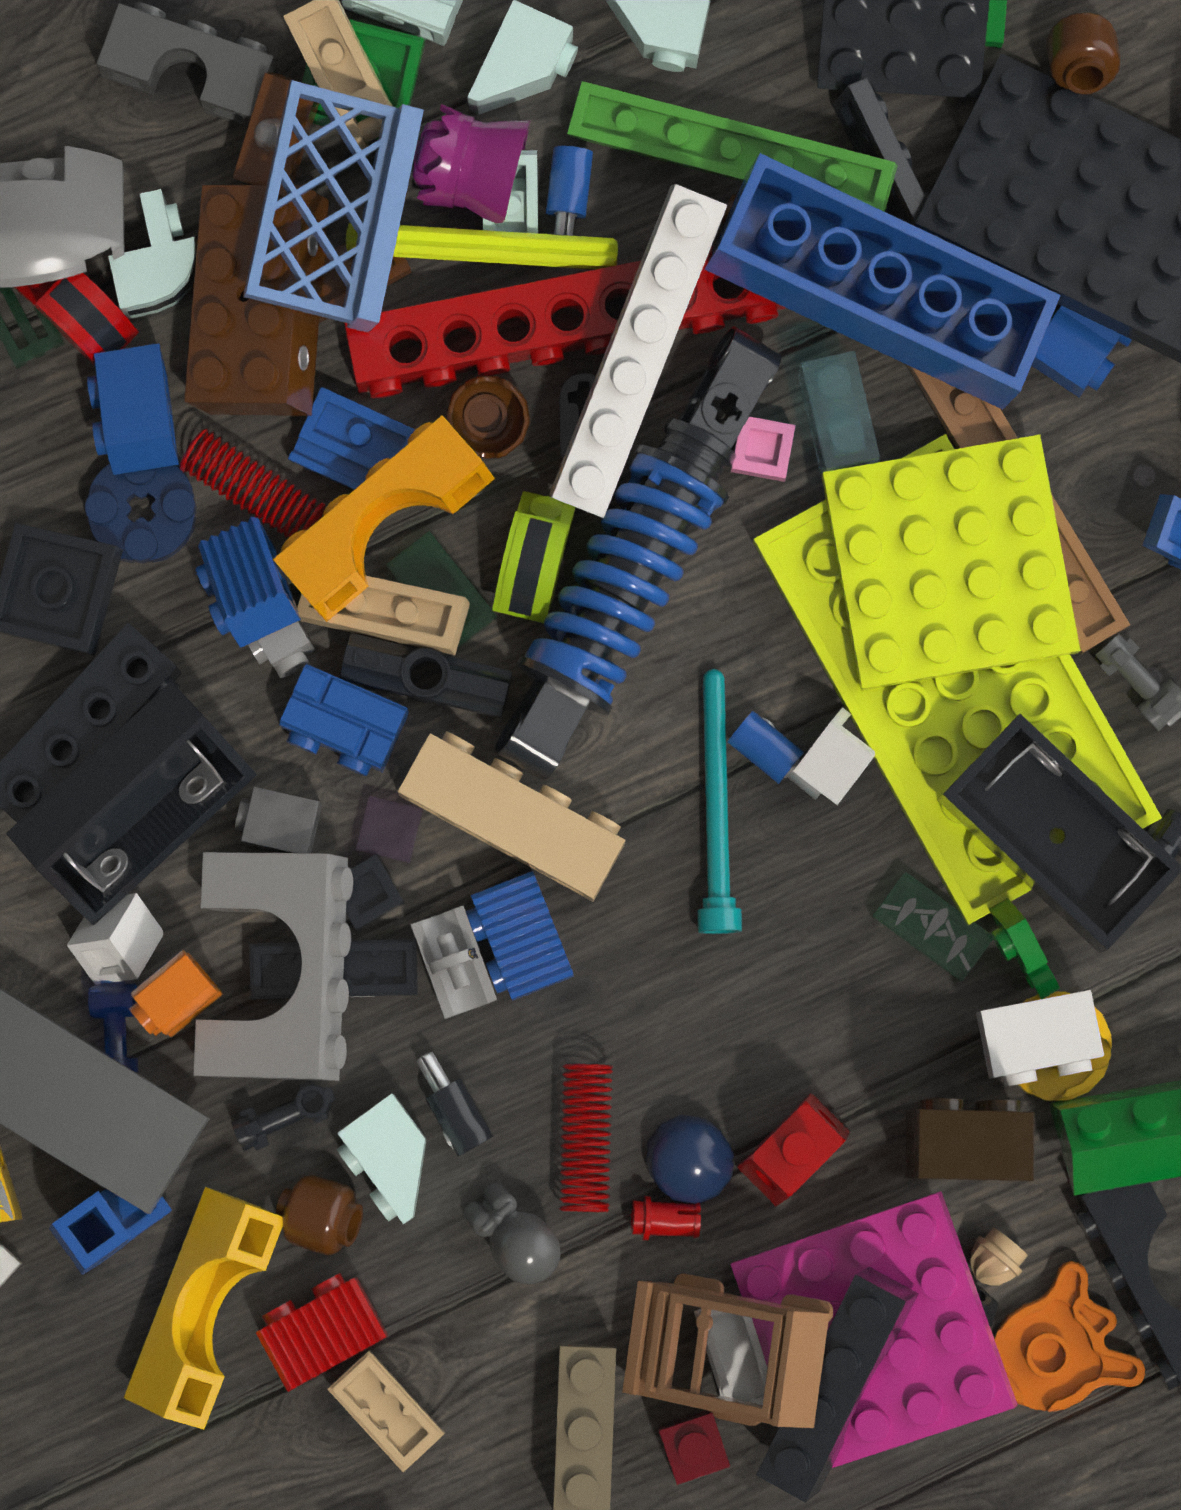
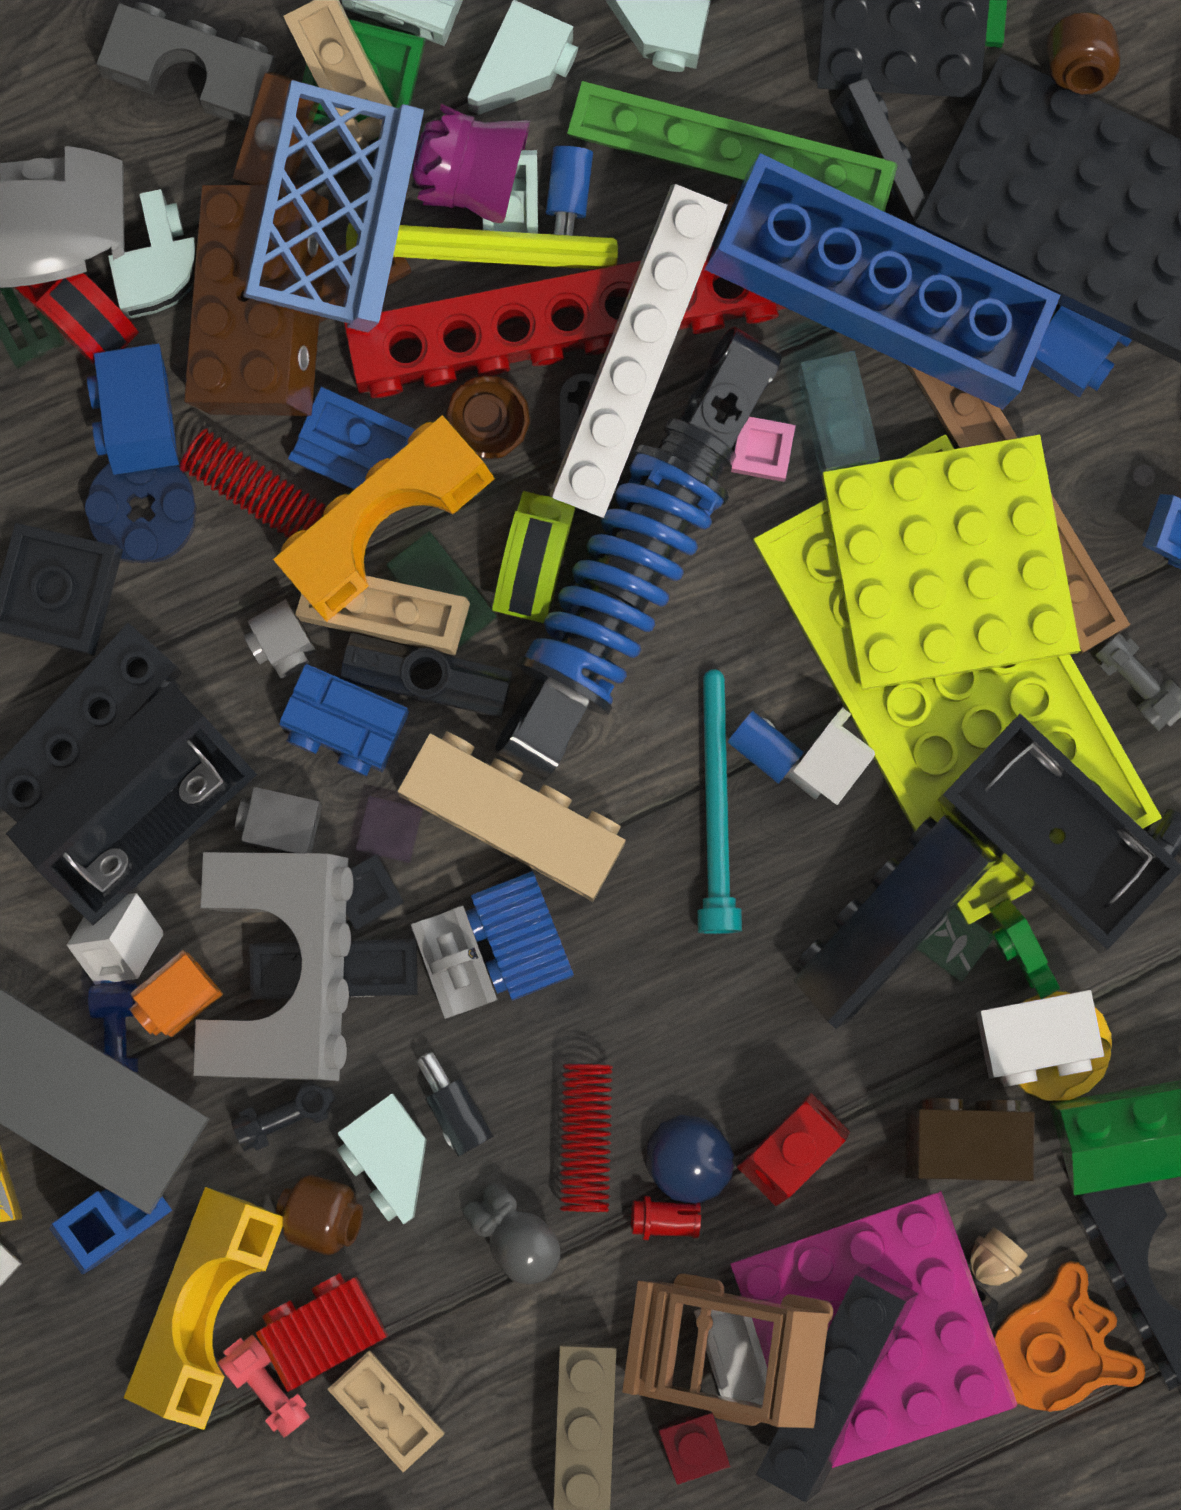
blue brick [196,517,301,648] -> none
none -> coral bar [217,1335,310,1438]
none -> black slope [793,815,997,1029]

